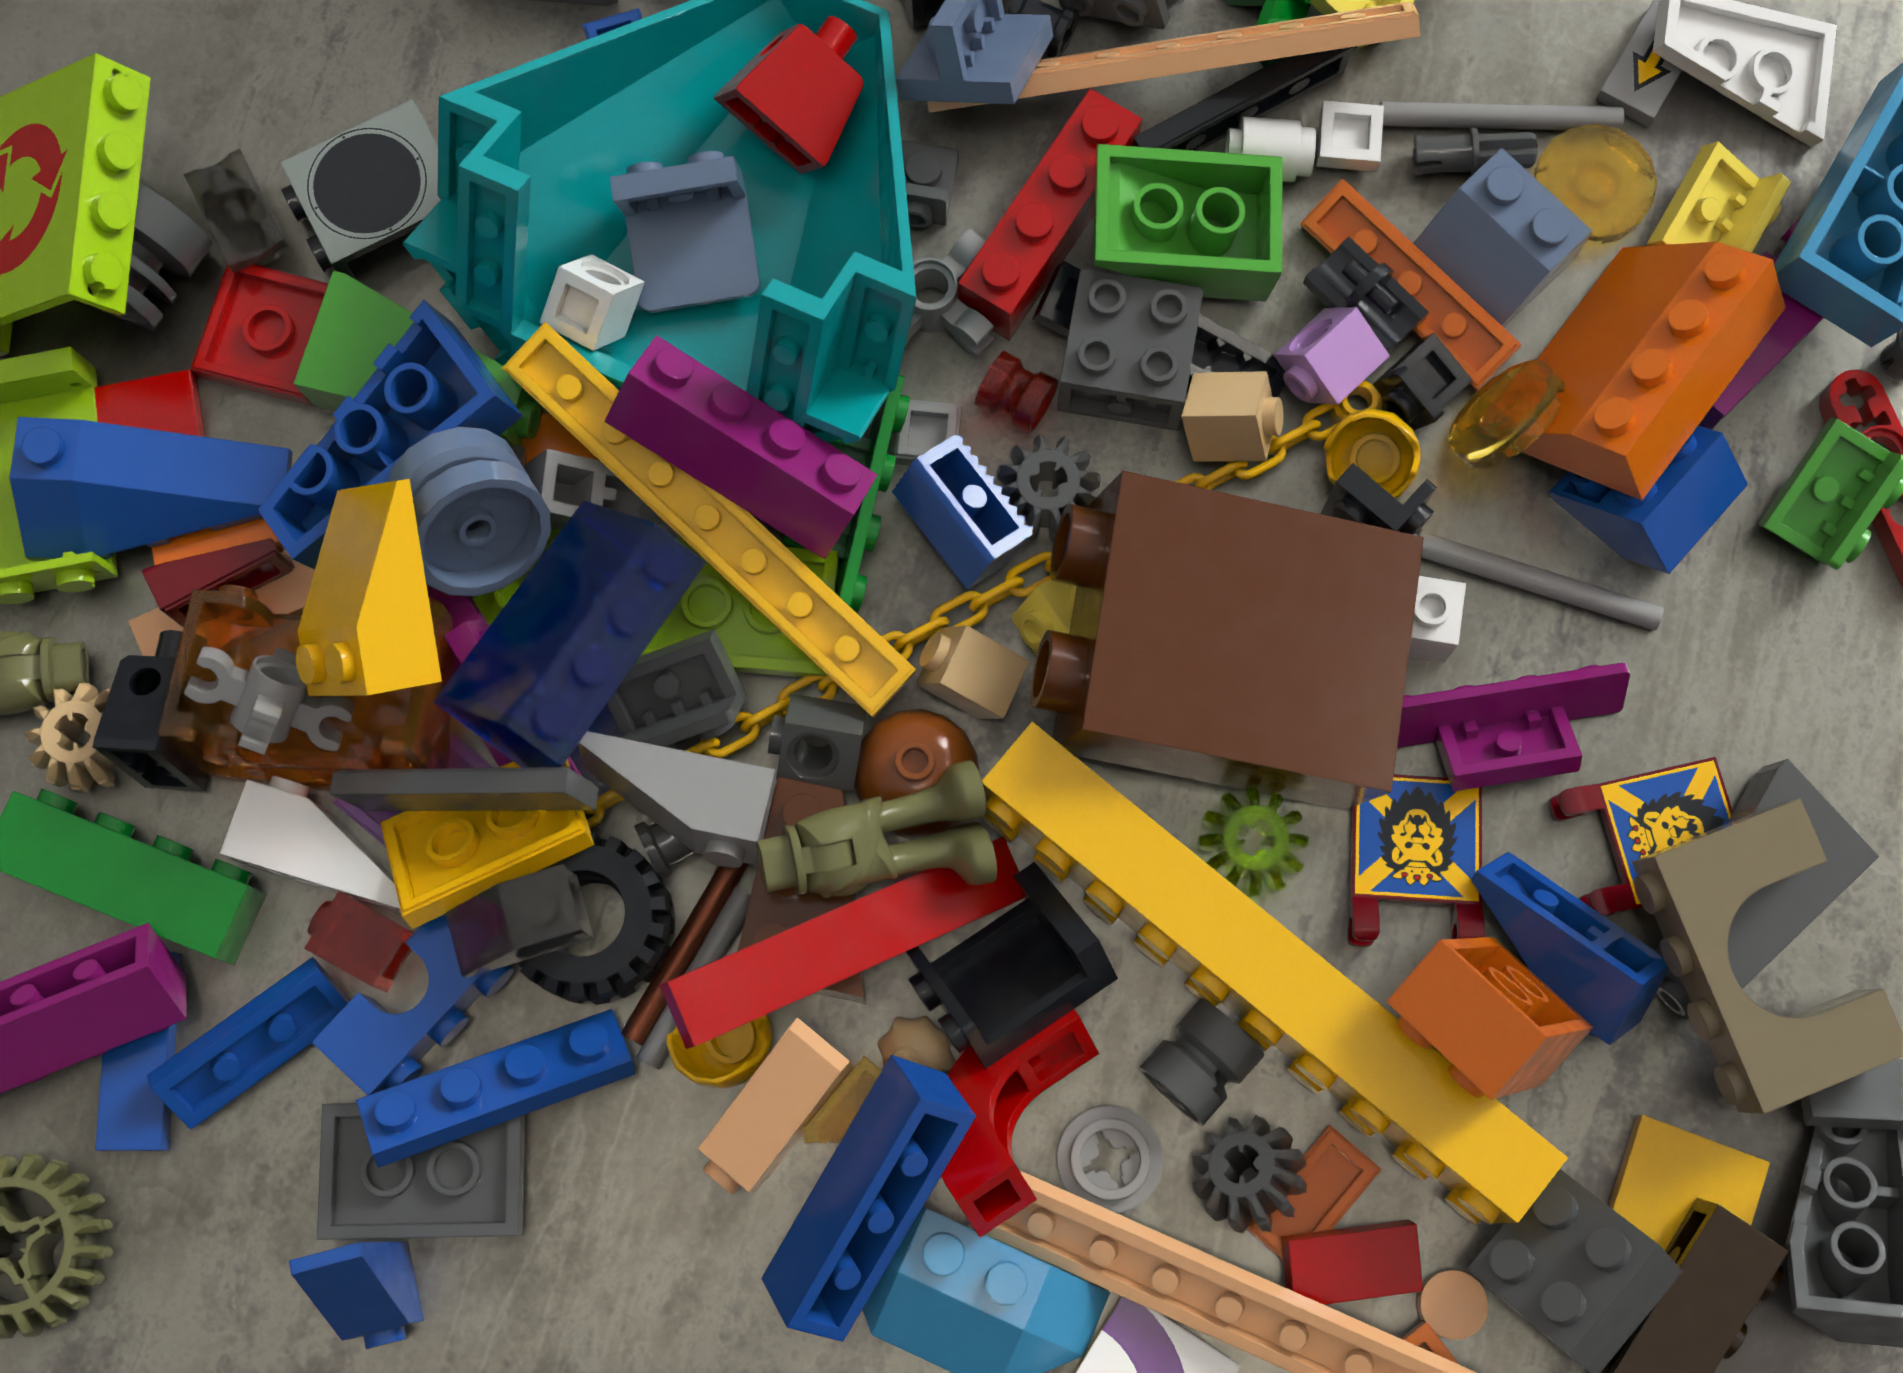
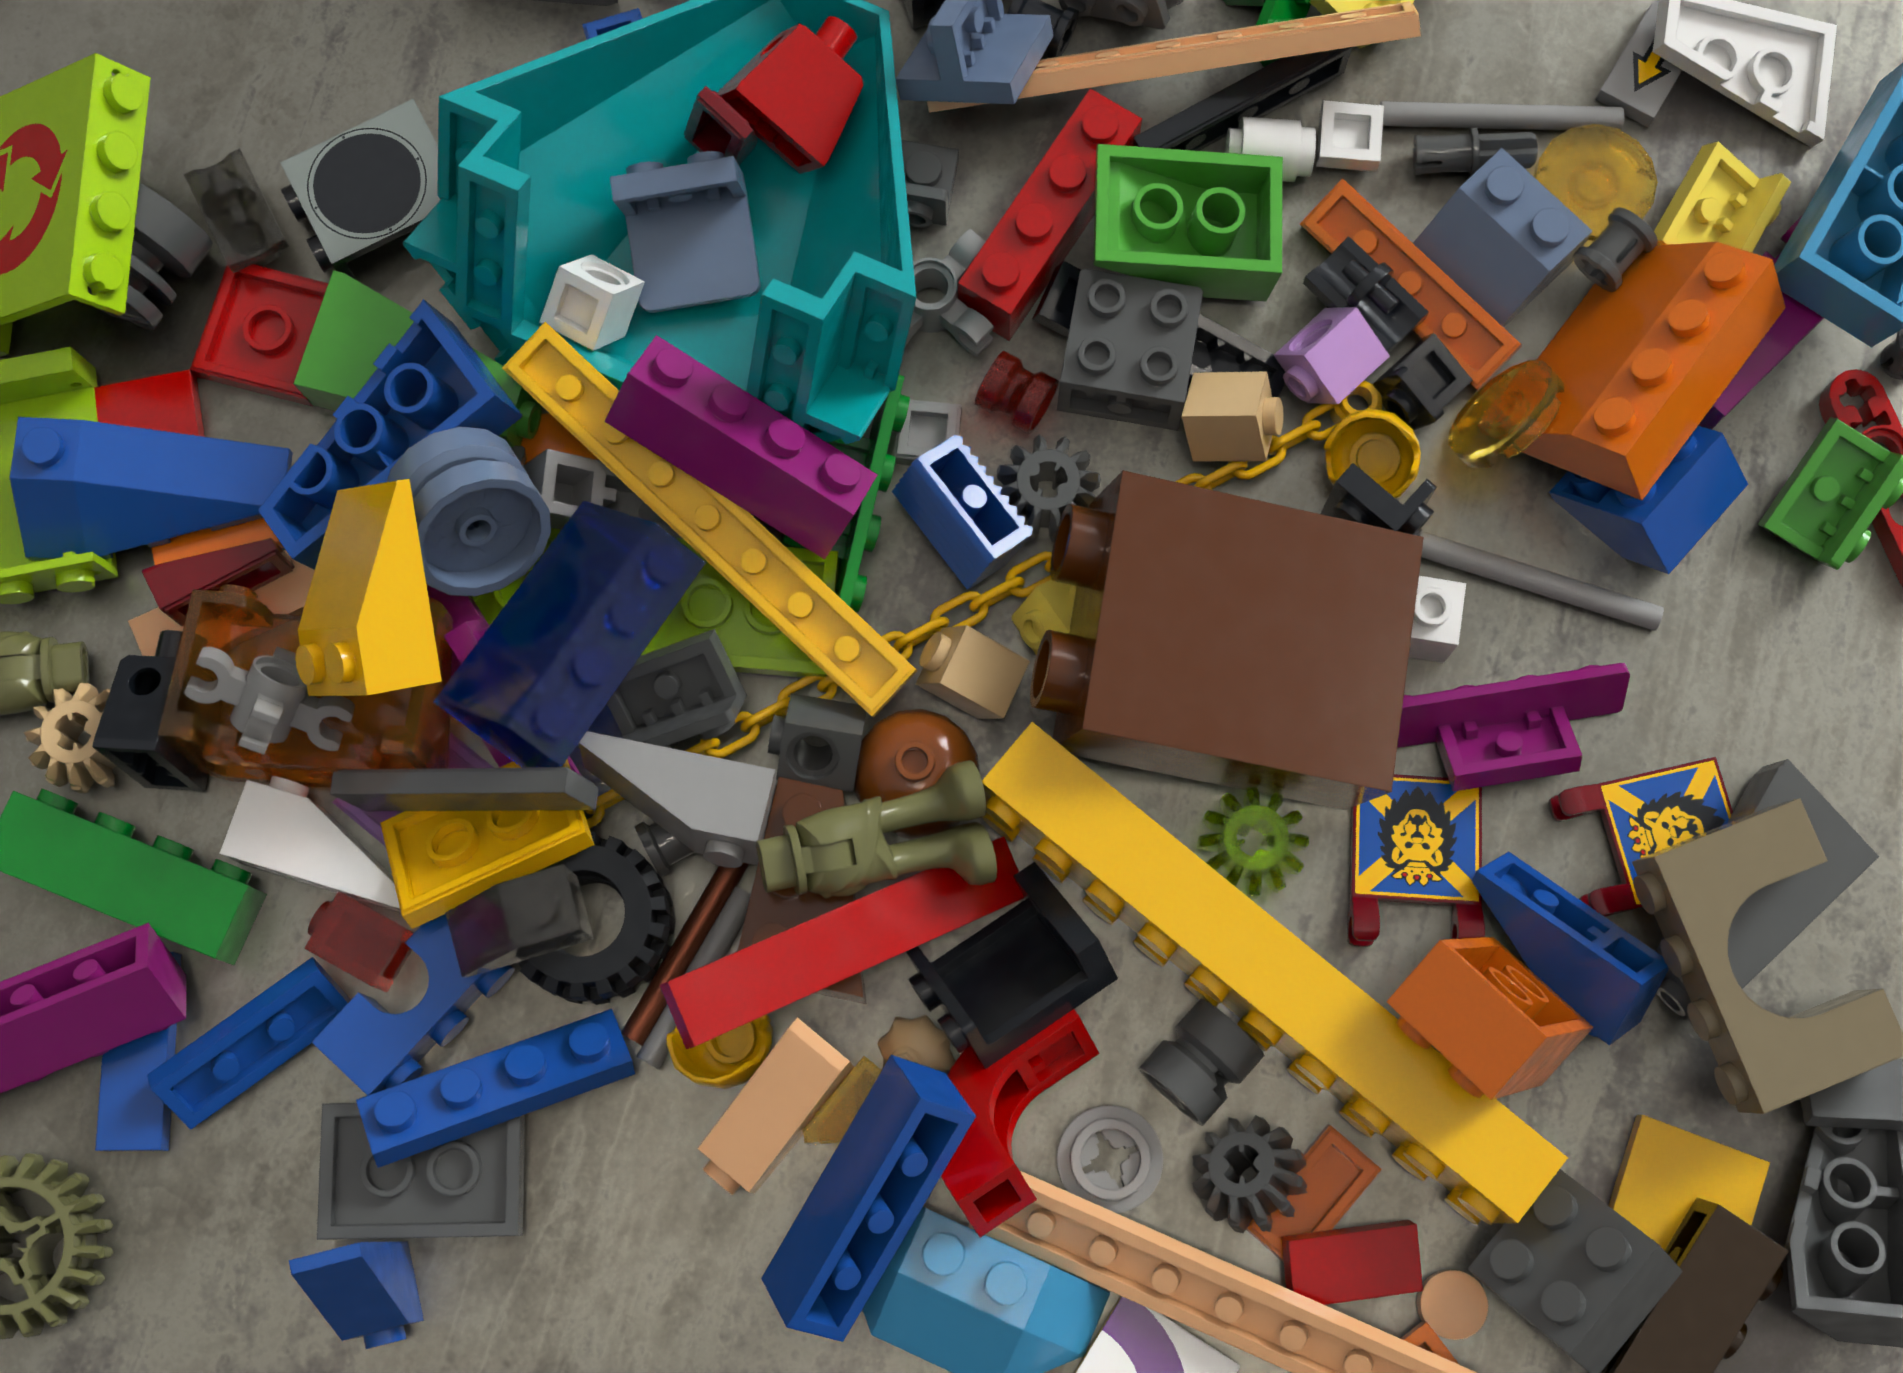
none -> slope [684,86,758,165]
none -> dark grey bush [1573,207,1658,292]

